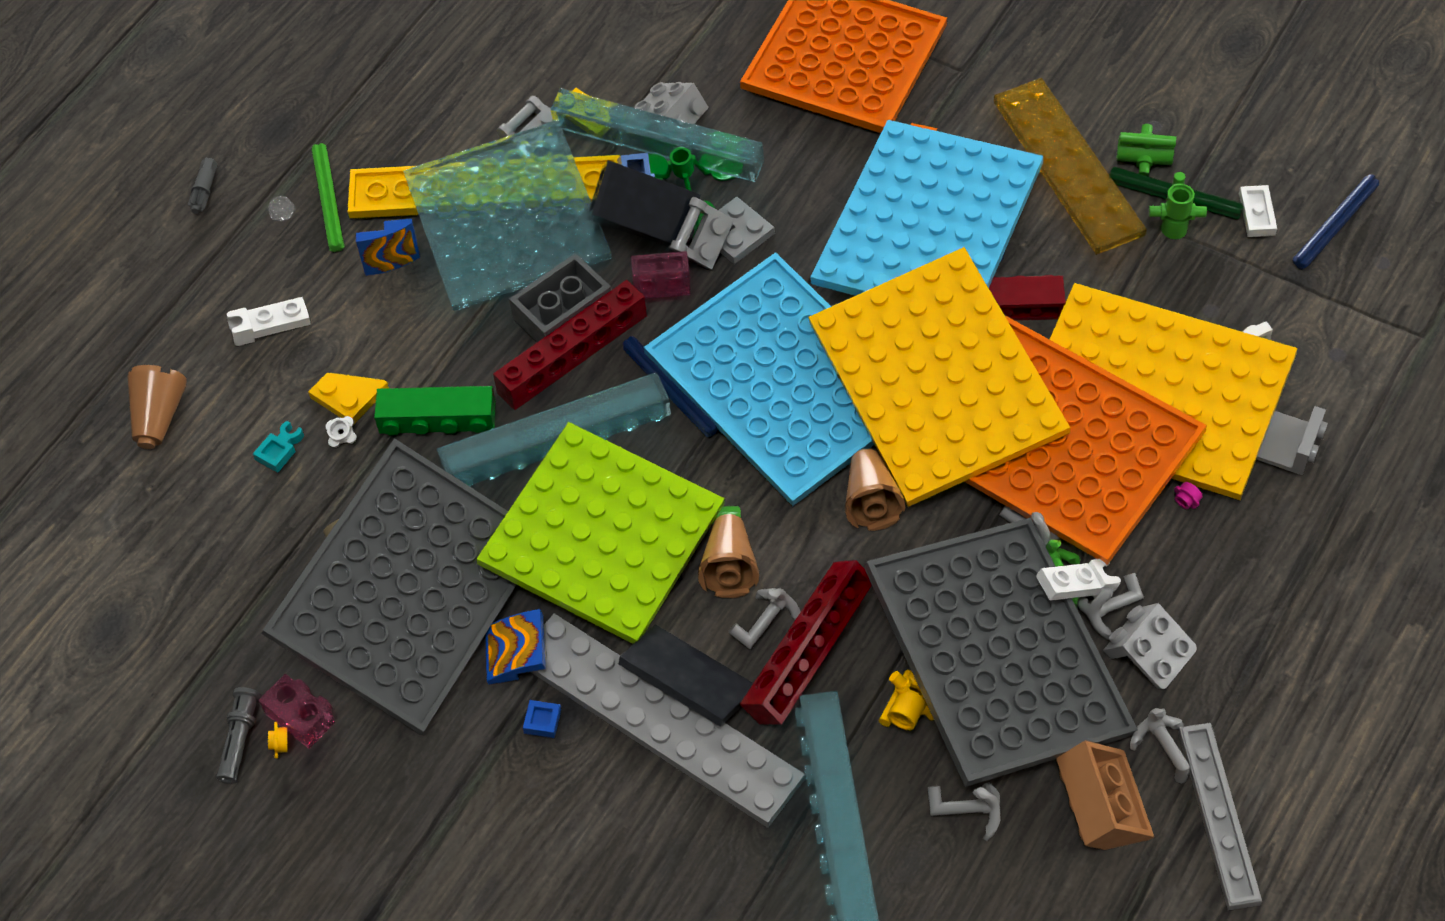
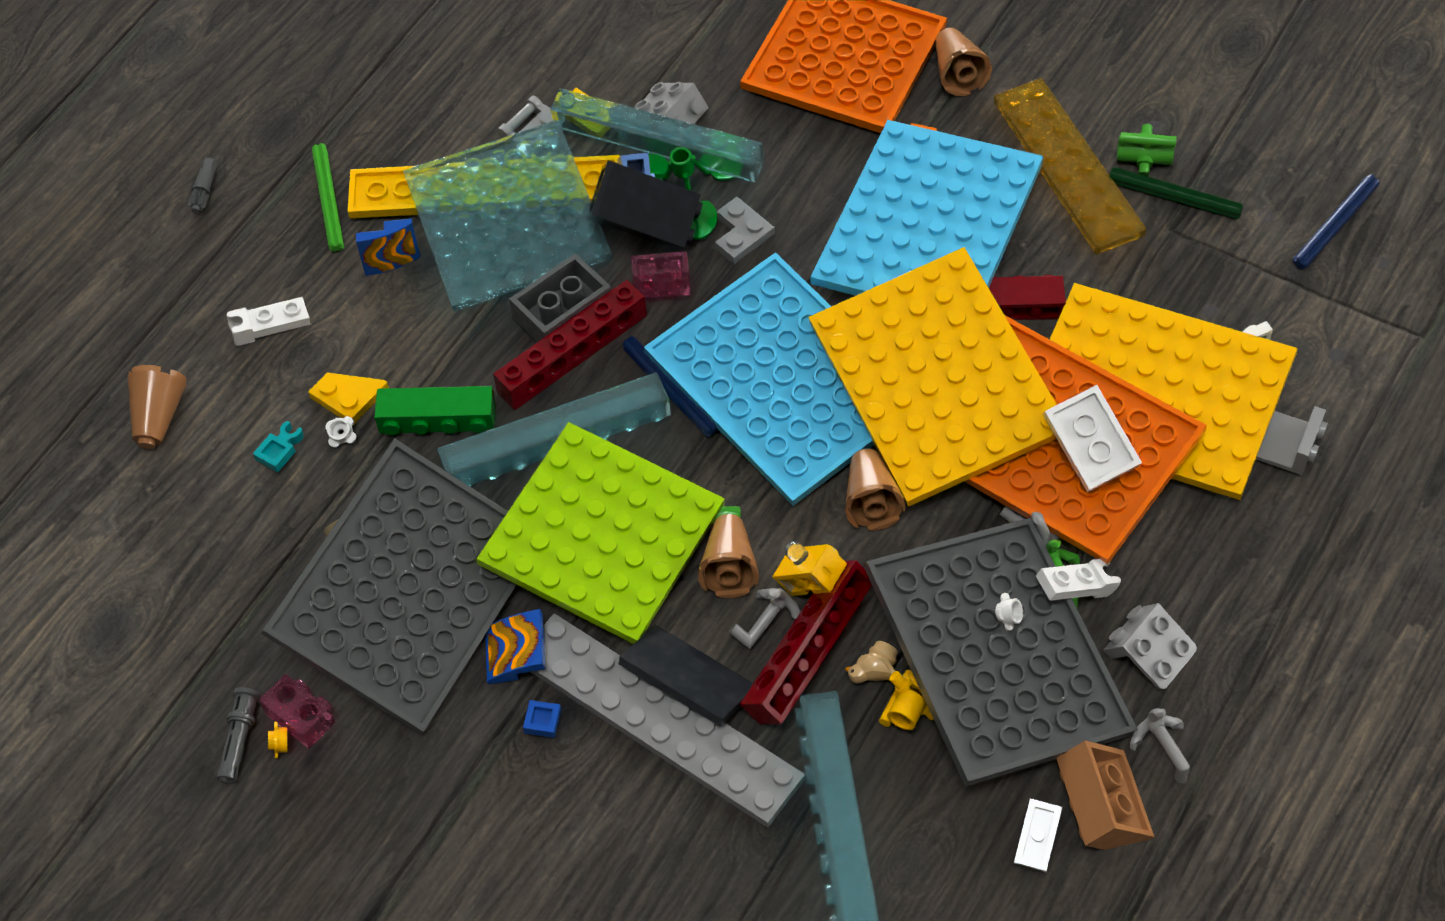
clear plate [268,196,295,221] -> none
light grey plate [669,197,734,270] -> none
light grey piece [928,782,1001,841] -> none
light grey piece [1078,572,1144,640] -> none
bright green pin [1149,172,1207,239] -> none
dark pink plate [1174,482,1203,509] -> none
light grey tile [1178,723,1262,910] -> none
white plate [1239,185,1277,237] -> none
none -> yellow piece [772,541,847,596]
none -> tan animal [845,641,898,684]
none -> medium nougat cone [935,28,992,96]
none -> white plate [995,593,1023,631]
none -> white plate [1014,799,1062,872]
none -> white plate [1043,385,1142,493]

